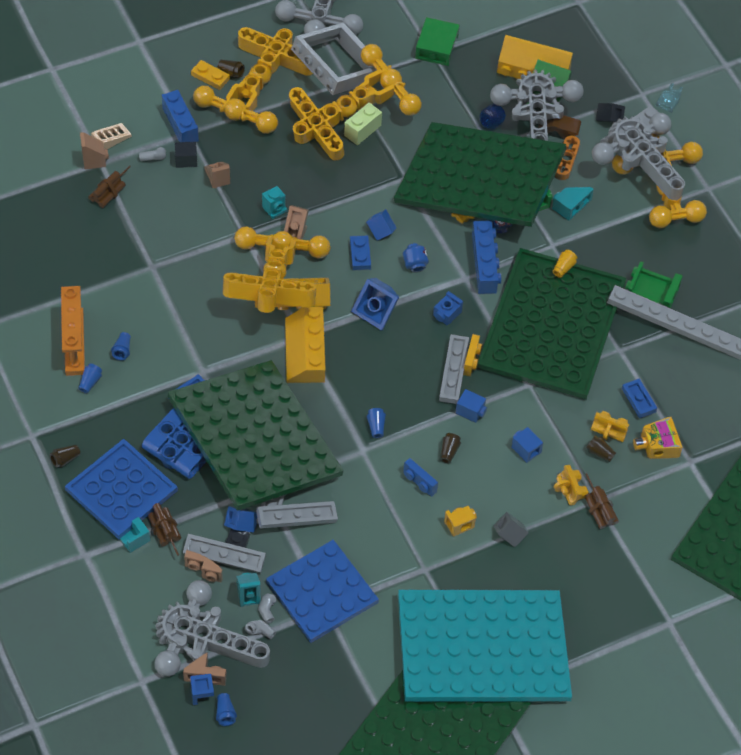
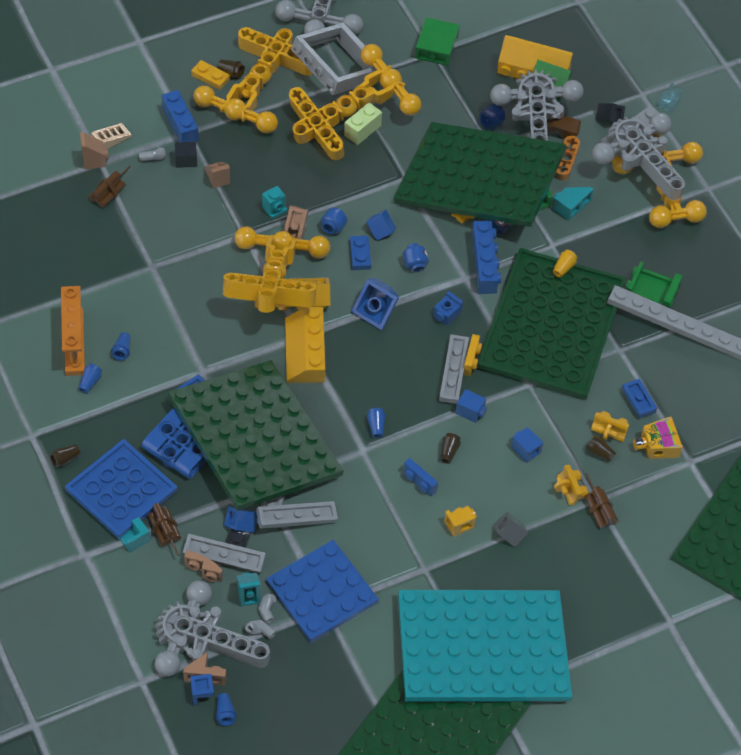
none -> blue head [320,207,347,235]

